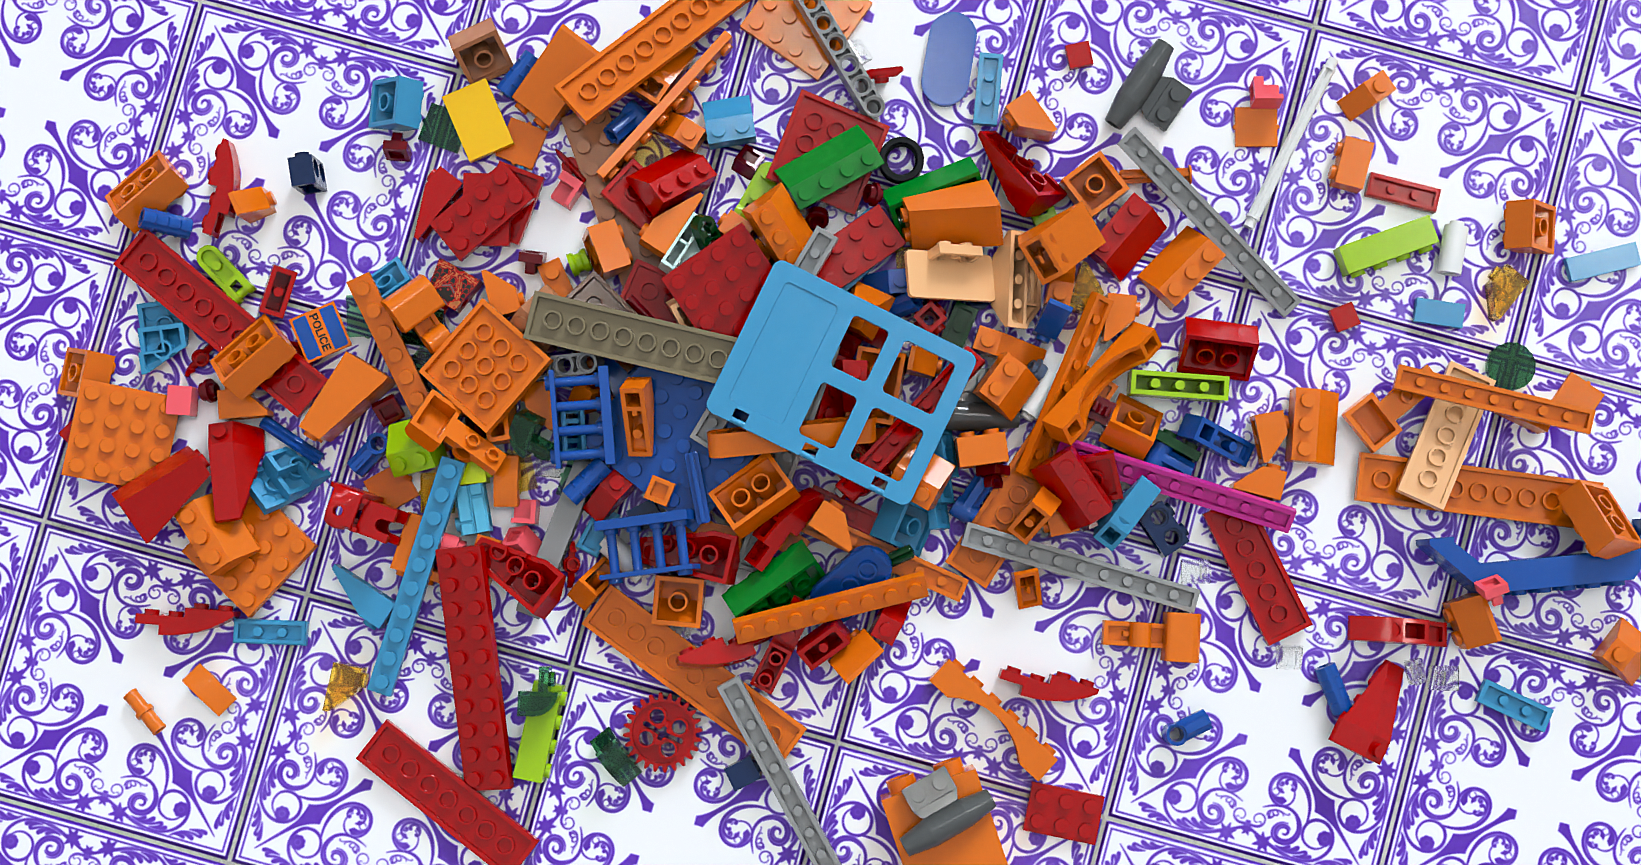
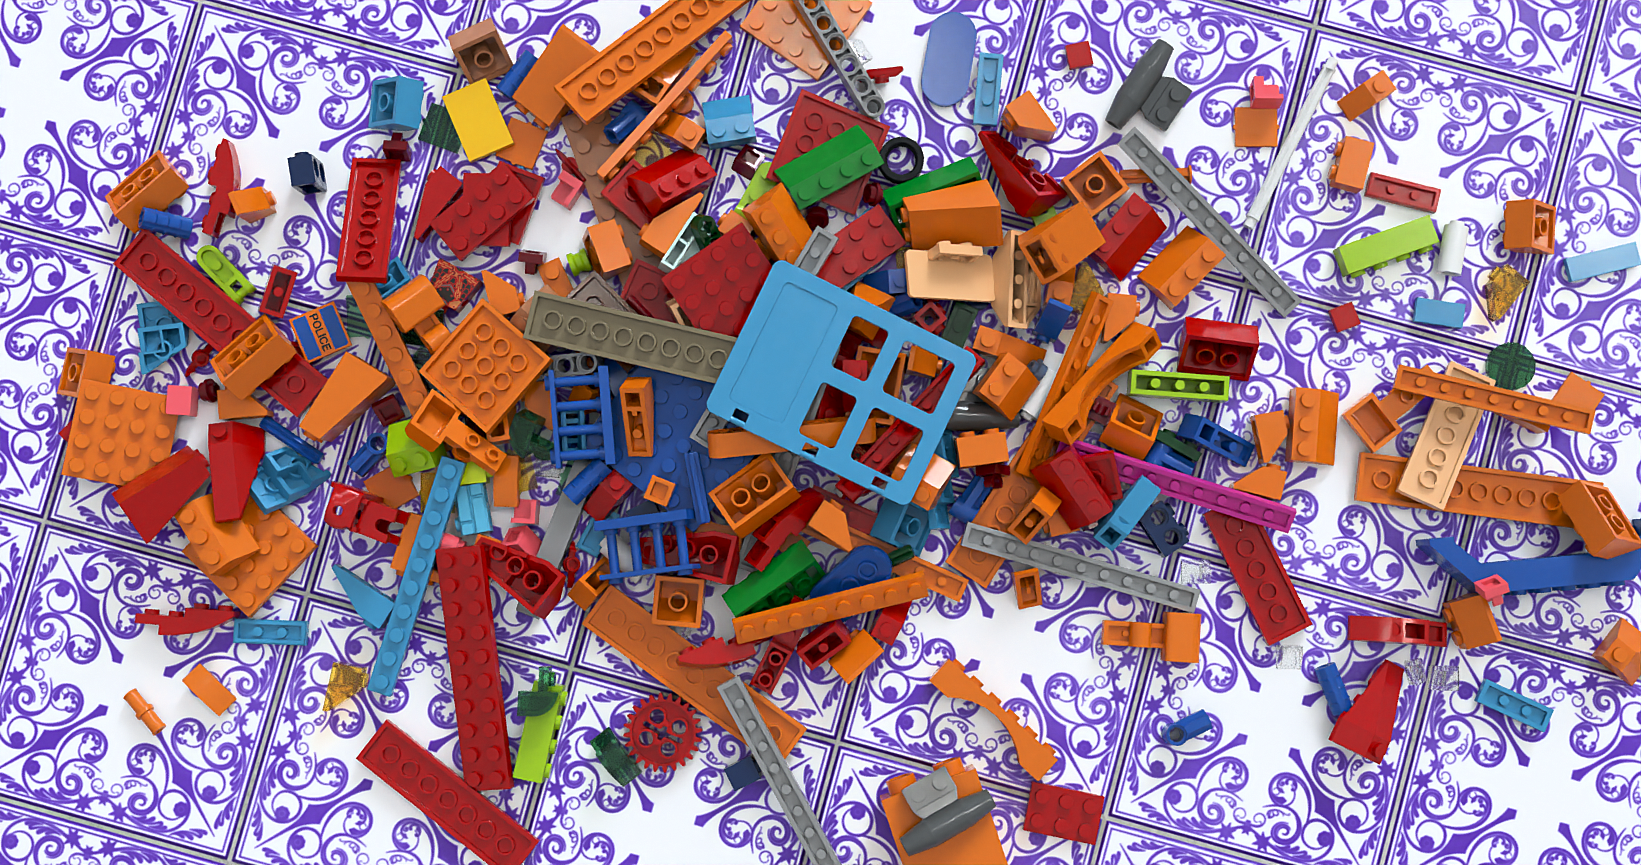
red slope [998,665,1099,701] -> none
none -> red plate [336,158,402,283]

